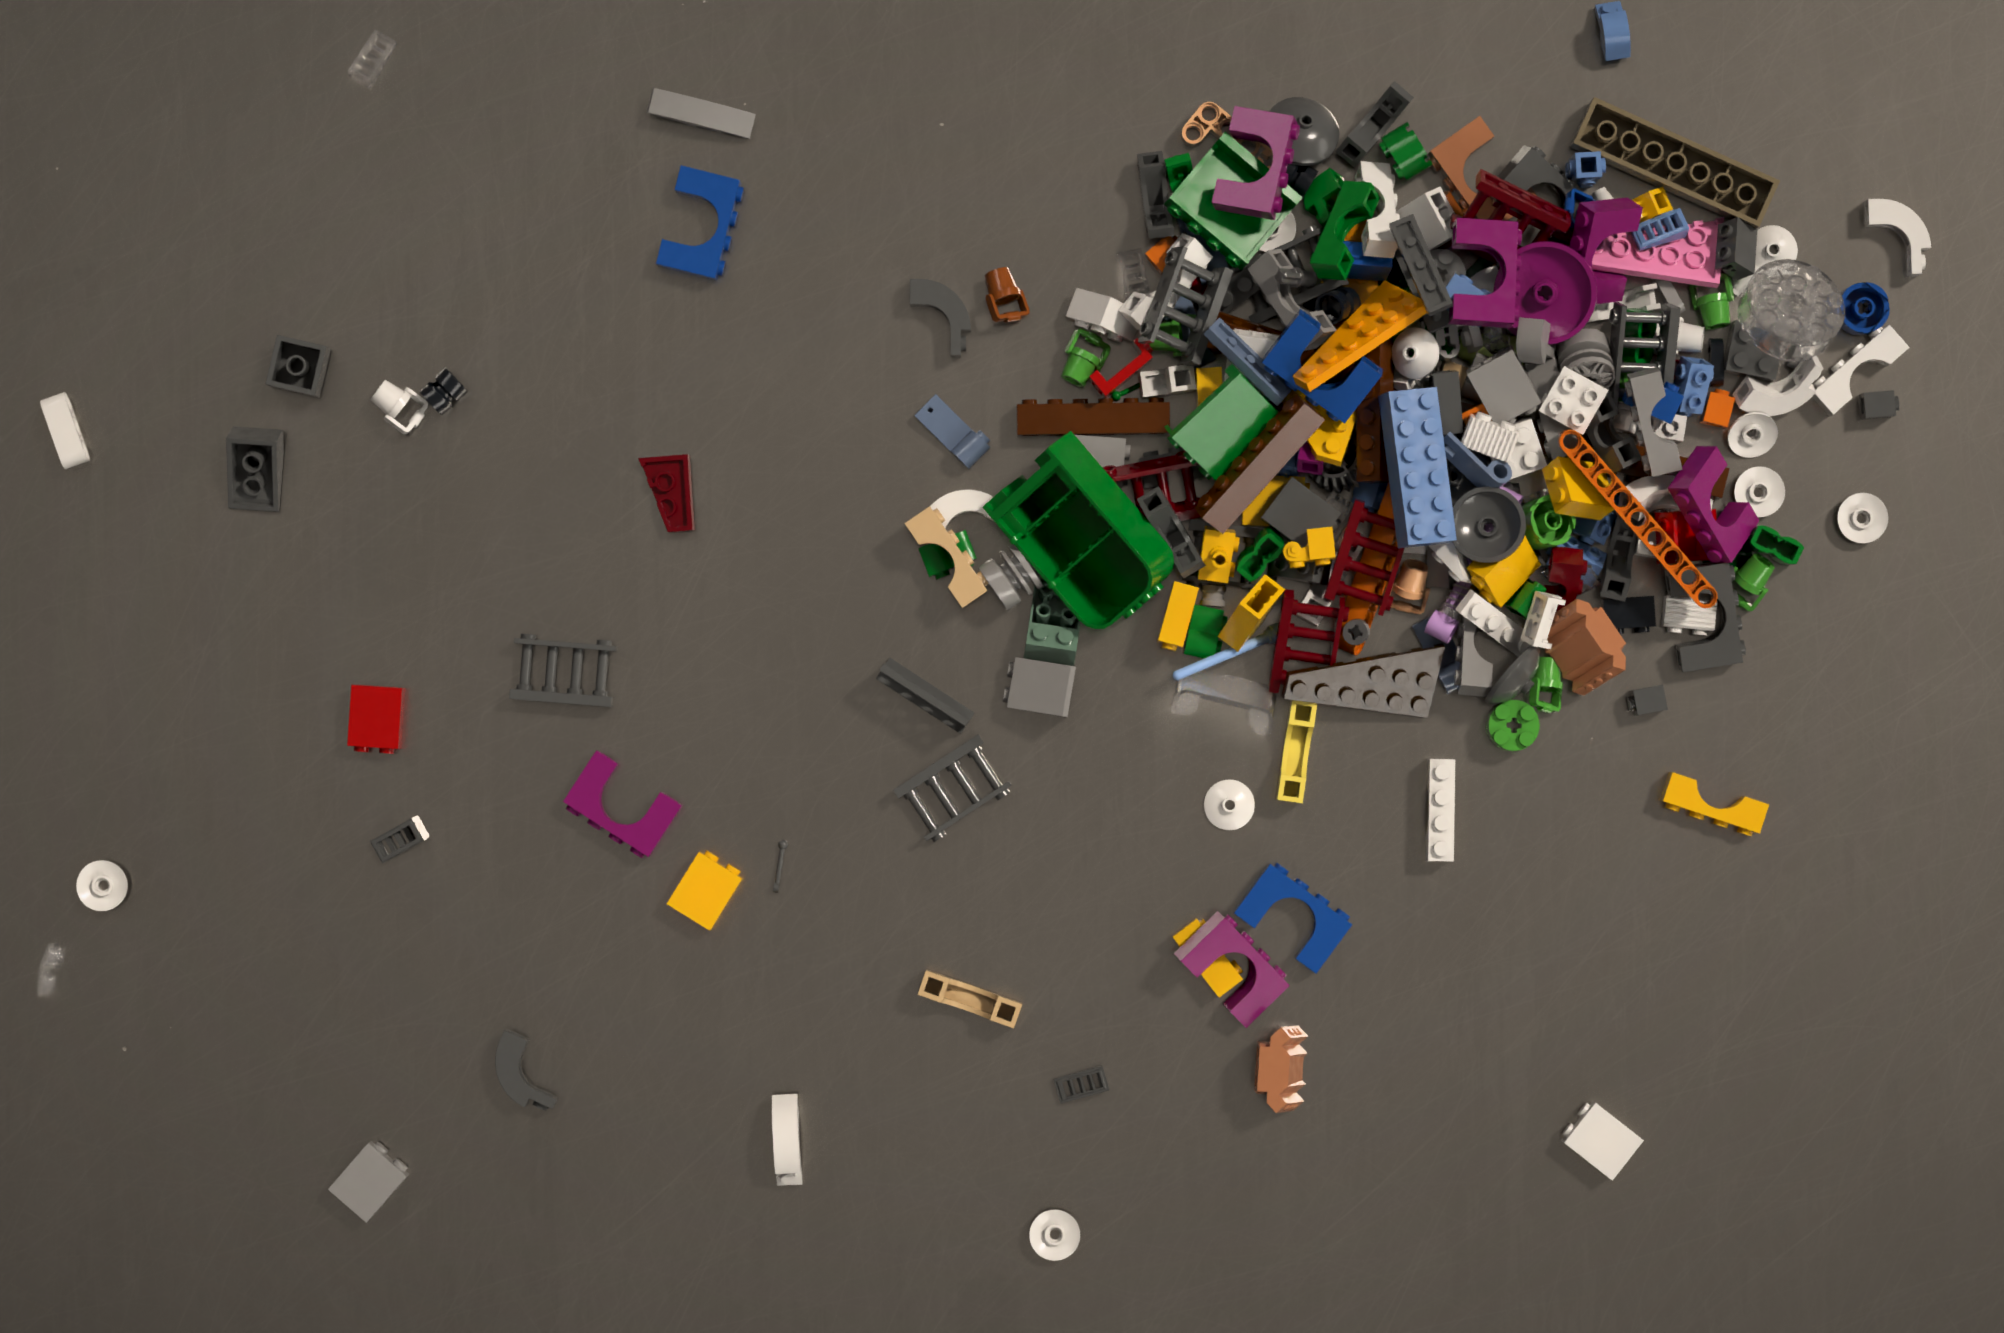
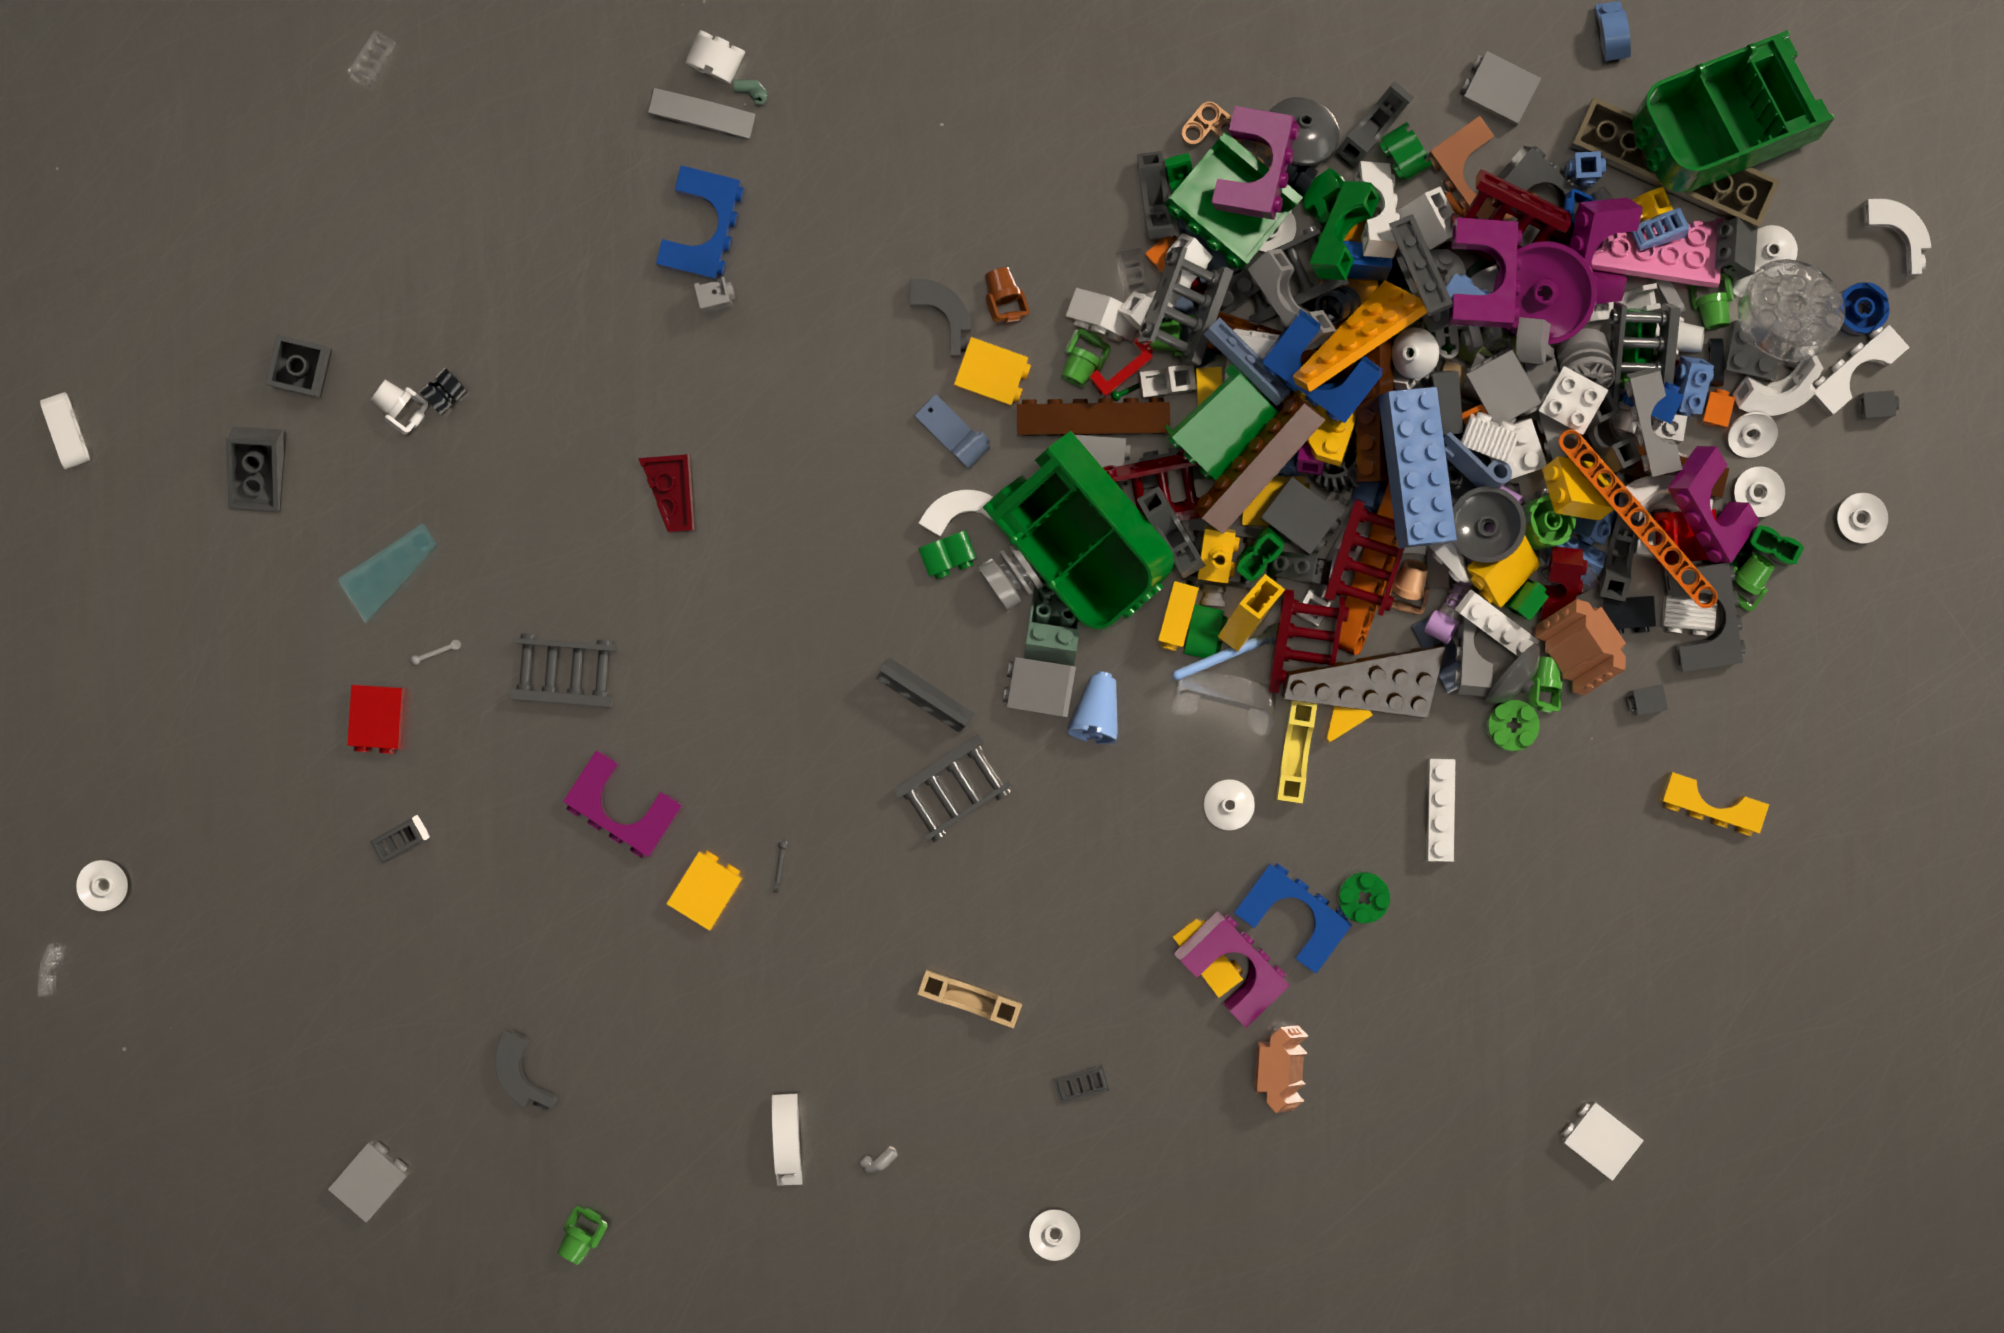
tan arch [905,506,989,608] -> none
flat silver axle [1275,267,1317,287] -> none
yellow brick [1283,527,1336,568] -> none
flat silver wheel [1343,619,1370,645] -> none
white hinge [1520,591,1566,649] -> none
none -> clear light blue wing [338,523,438,622]
none -> light grey hinge [410,640,461,665]
none -> bright green piece [557,1206,608,1265]
none -> white brick [686,30,745,84]
none -> light grey hinge [694,277,736,314]
none -> sand green arm [734,79,768,105]
none -> light grey arm [859,1147,897,1174]
none -> yellow brick [954,337,1031,407]
none -> light blue cone [1068,671,1118,744]
none -> yellow slope [1326,706,1373,743]
none -> green brick [1337,872,1390,924]
none -> light grey brick [1461,51,1541,127]
none -> green piece [1632,30,1835,193]

